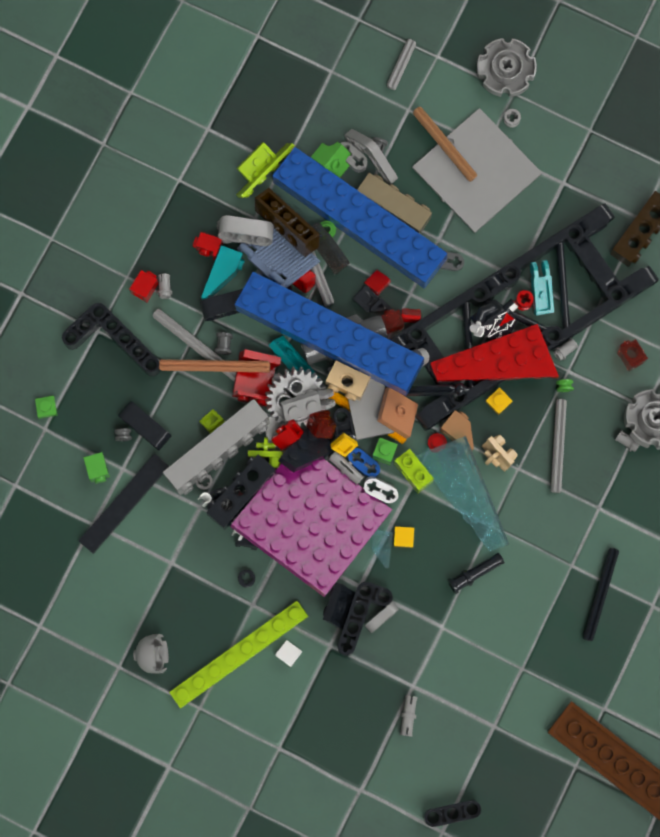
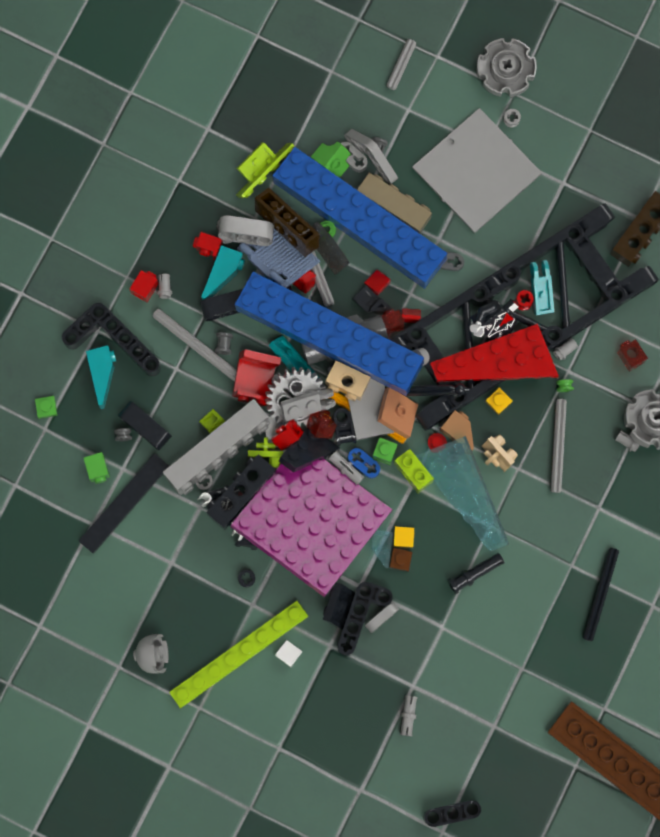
nougat axle [159,360,271,372] -> none
yellow tile [330,433,358,457] -> none
beam [363,476,398,503] -> none
medium nougat axle [413,107,477,182] -> none
none -> teal slope [86,346,116,409]
none -> reddish brown plate [390,548,413,572]

